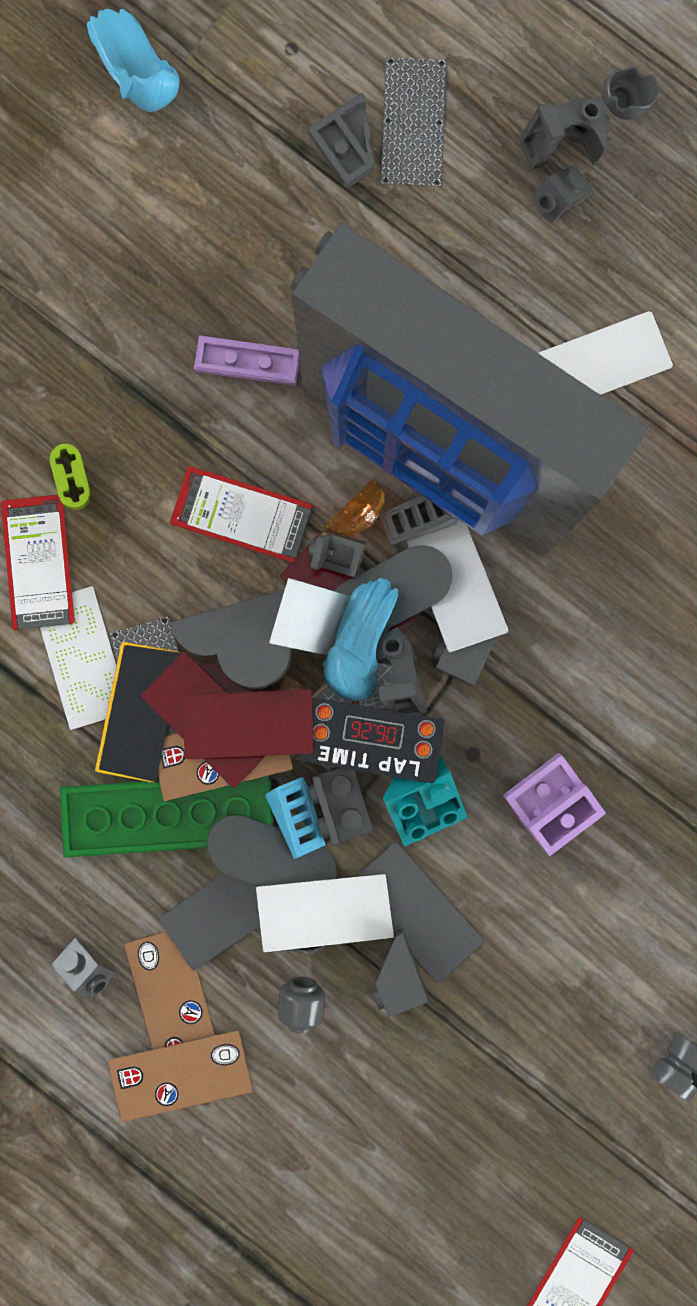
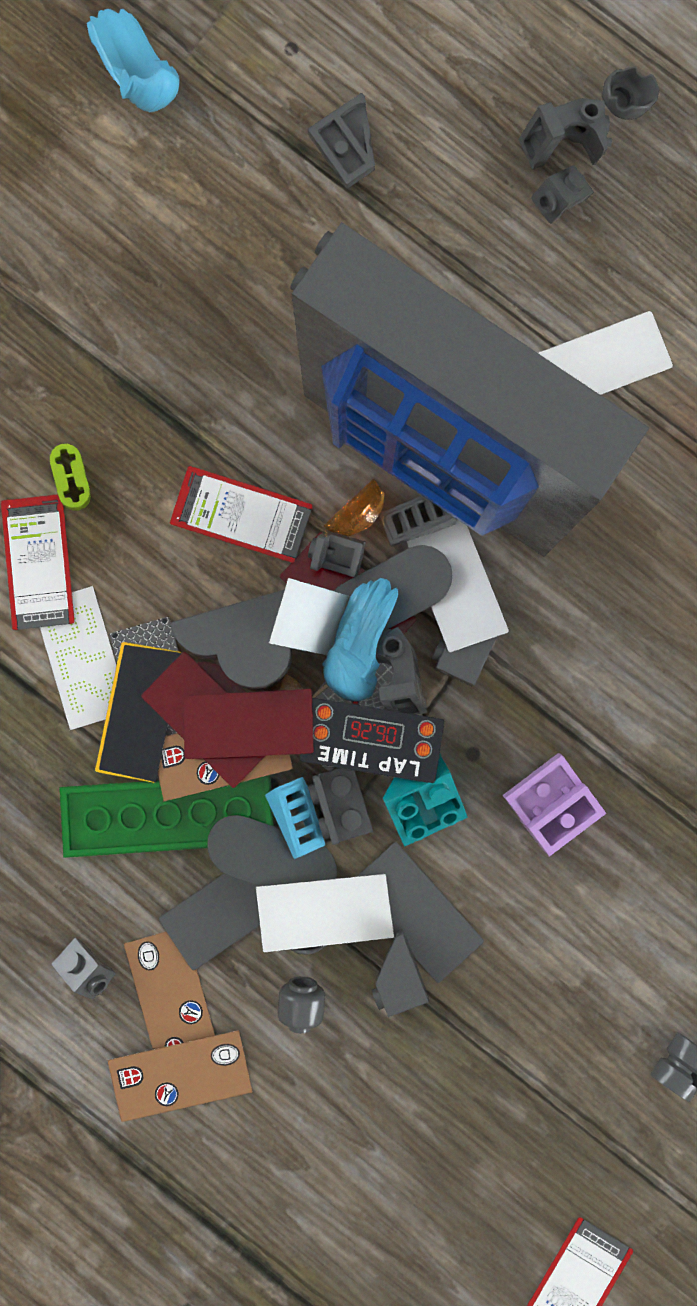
lavender tile [194,335,300,386] -> none
flat silver sticker [380,57,447,186] -> none

